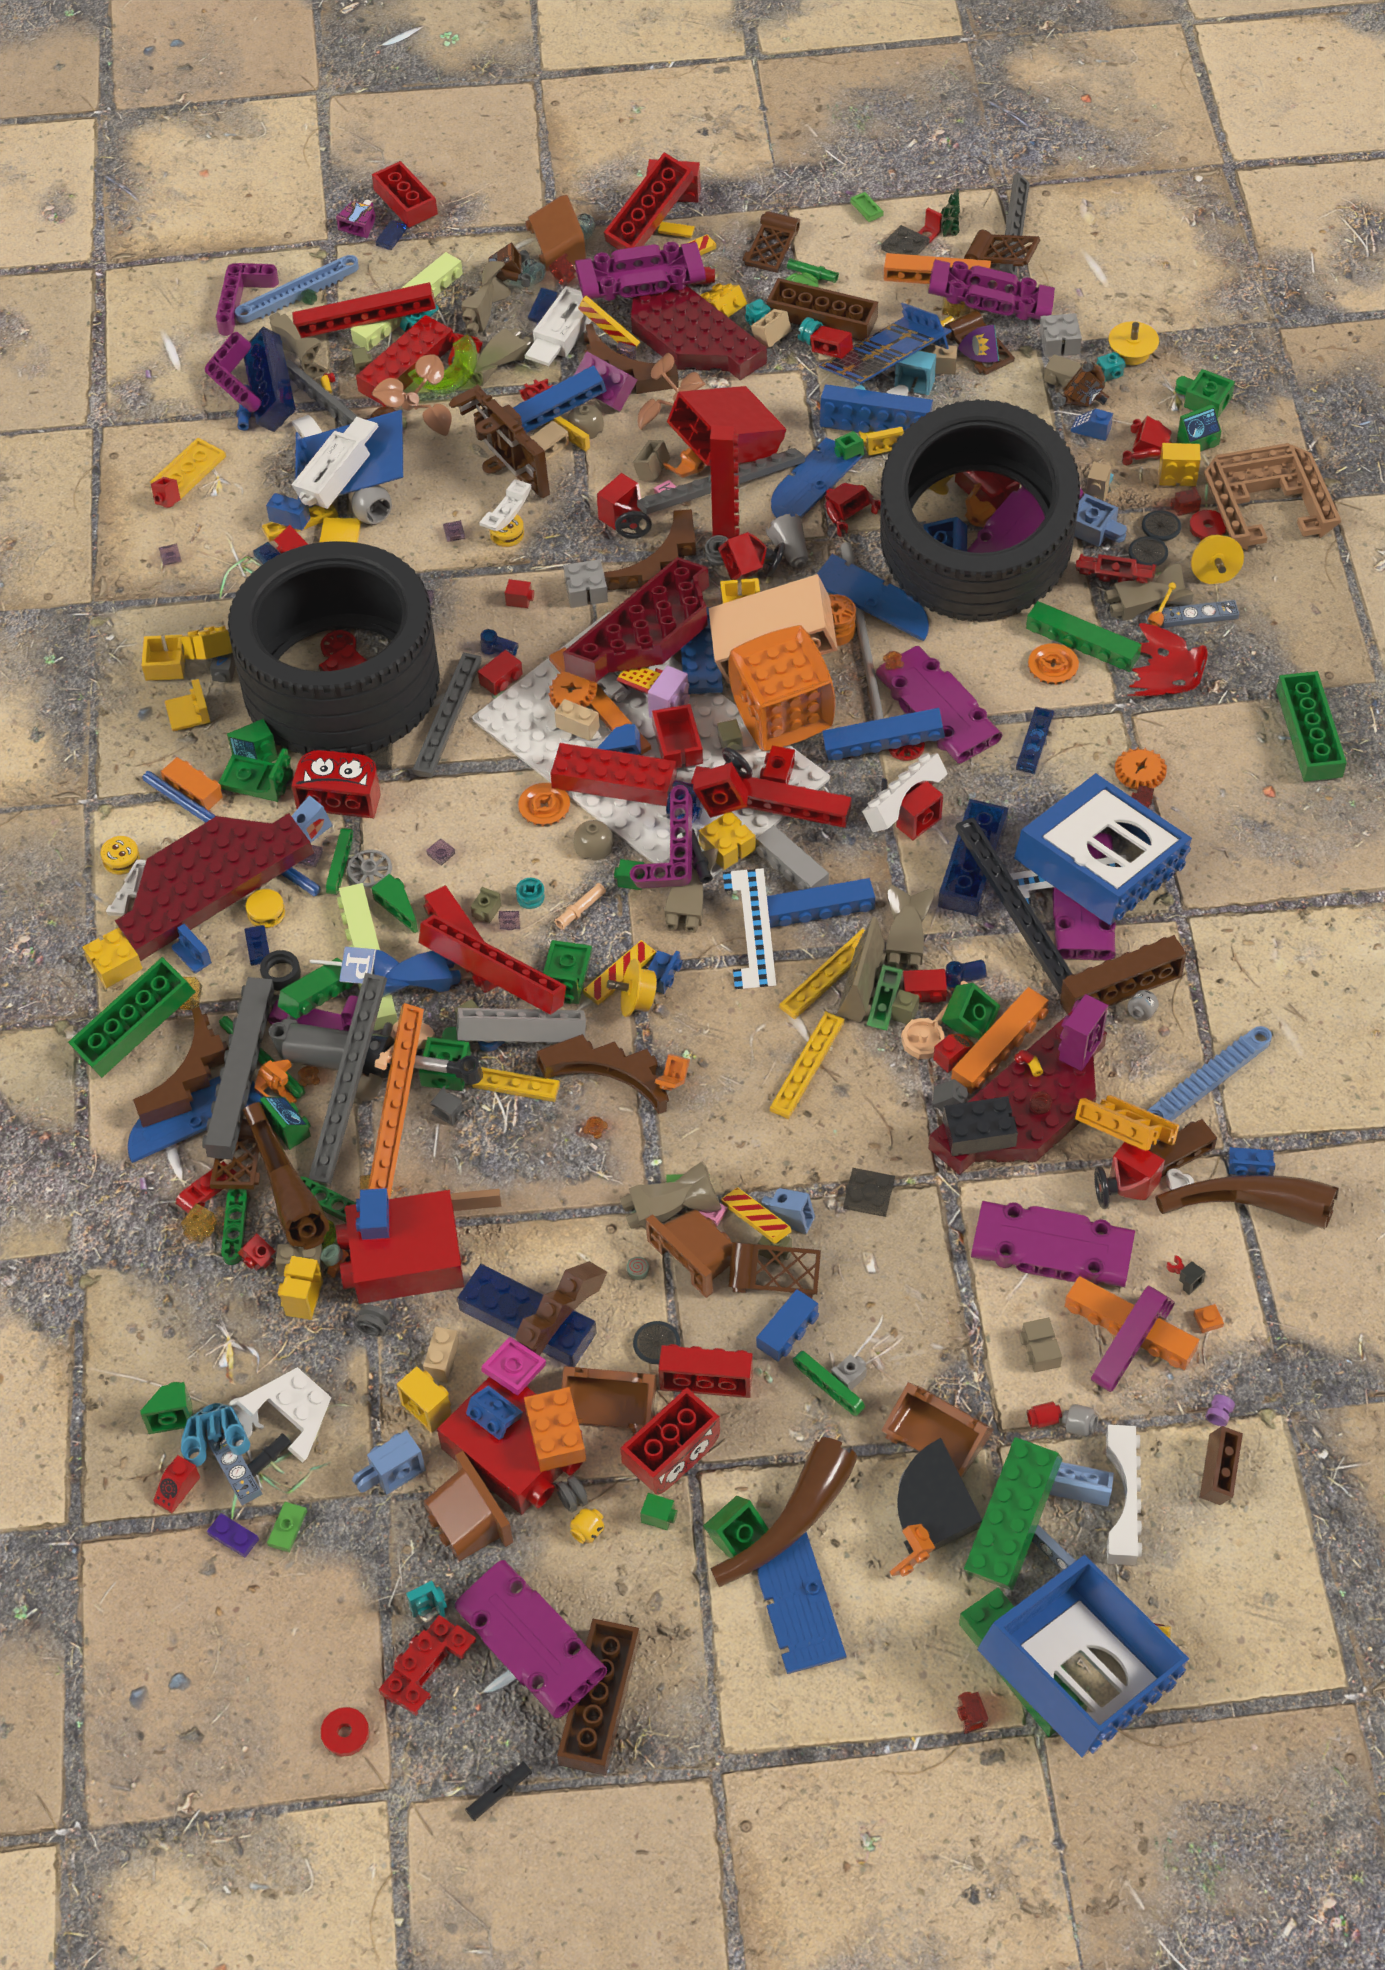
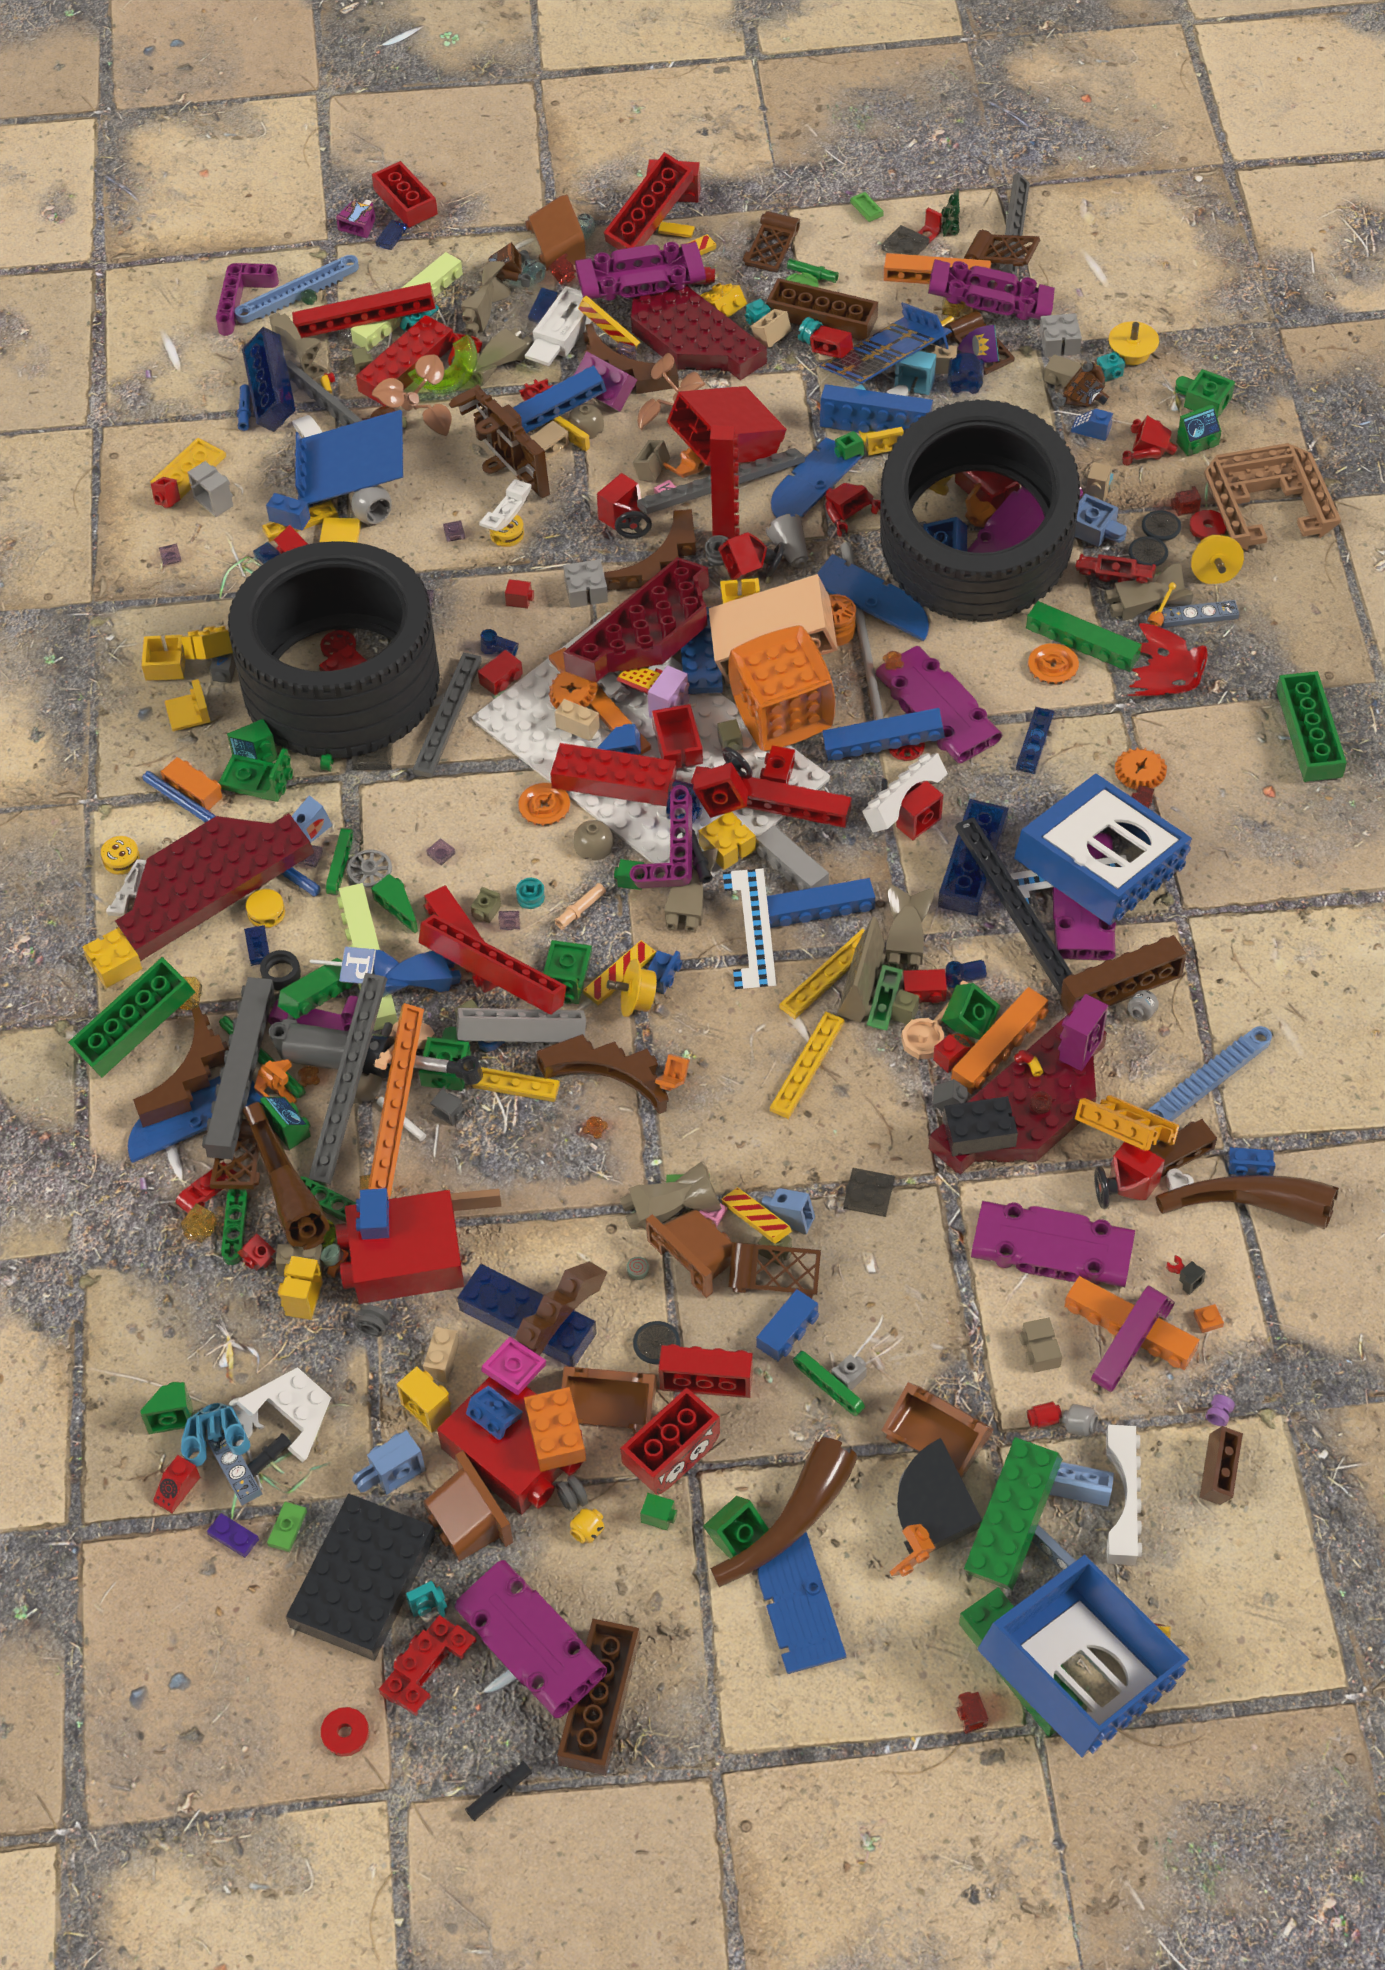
blue bracket [171,924,212,974] -> none
magenta beam [205,332,261,412] -> none
red brick [291,750,381,819] -> none
white piece [292,417,379,509] -> none
yellow piece [1158,443,1201,486] -> none
none -> light grey piece [188,461,233,517]
none -> black brick [286,1493,436,1661]
none -> white bar [377,1097,426,1141]
none -> clear blue brick [947,353,985,394]

